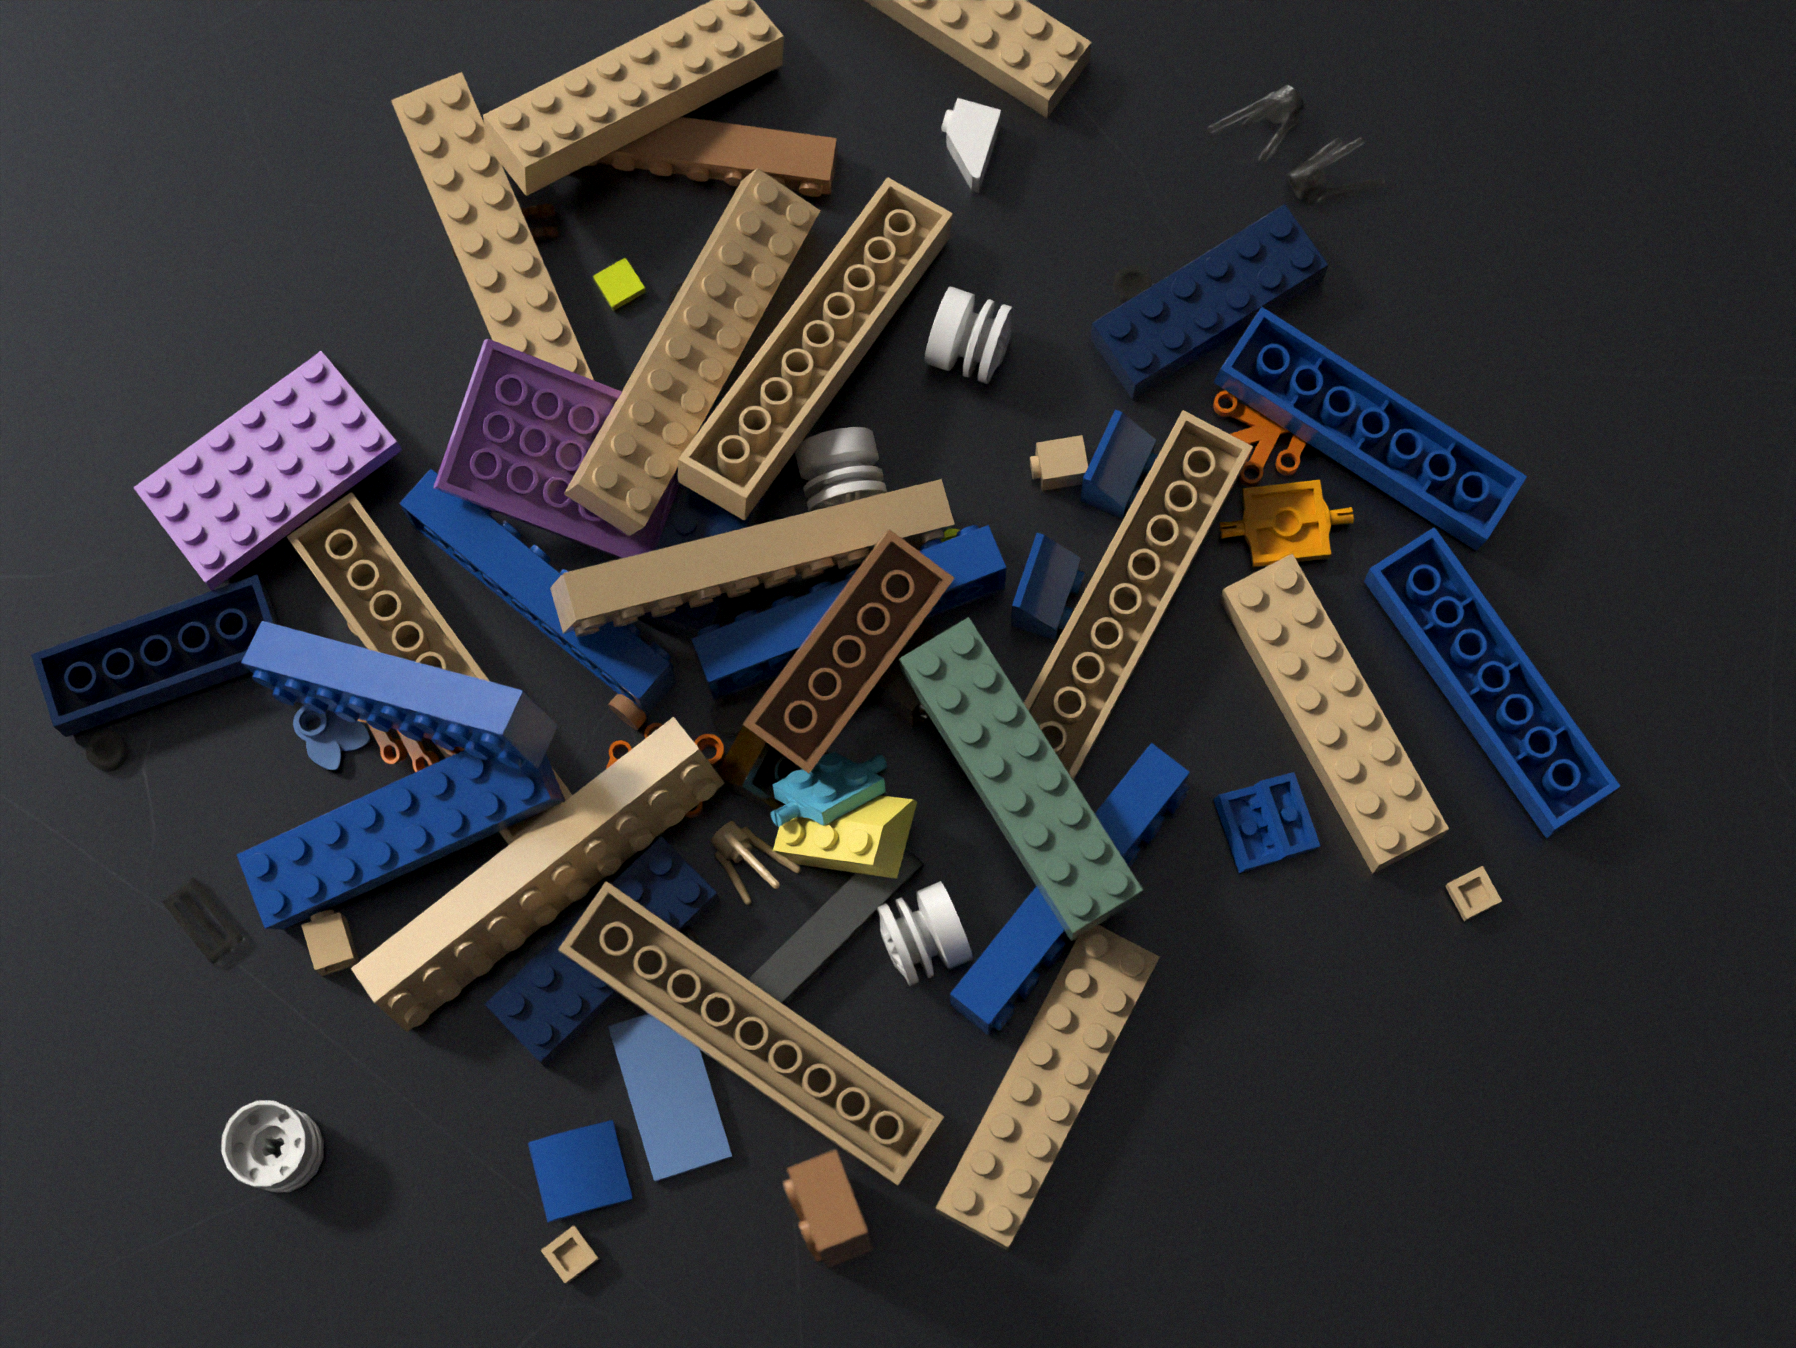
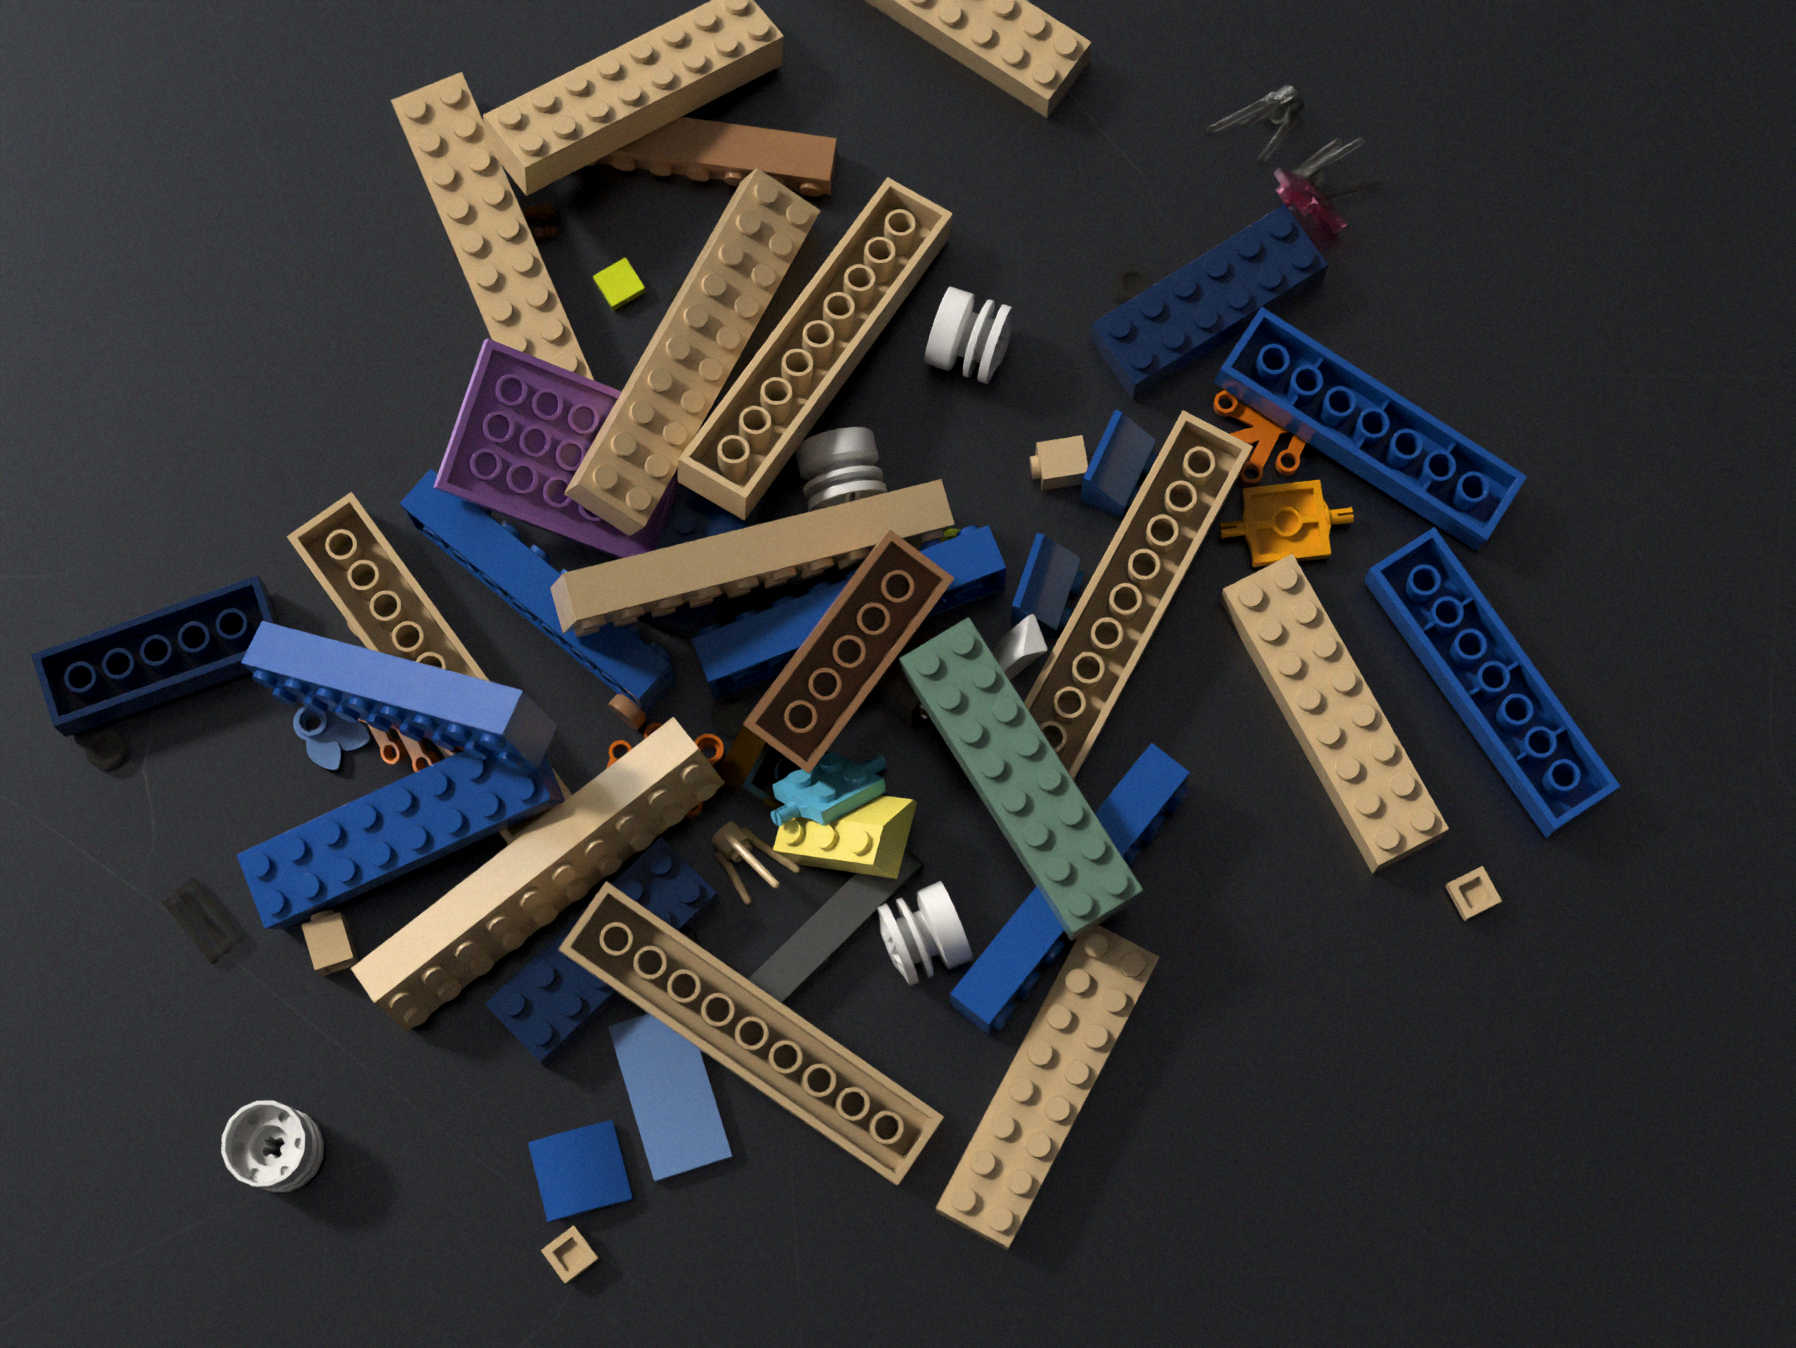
plate [133,351,402,591] -> none
medium nougat brick [783,1150,873,1268] -> none
white slope [941,98,1001,193] -> none
blue slope [1213,772,1321,874] -> none
none -> white slope [993,614,1048,680]
none -> clear pink slope [1273,168,1347,233]

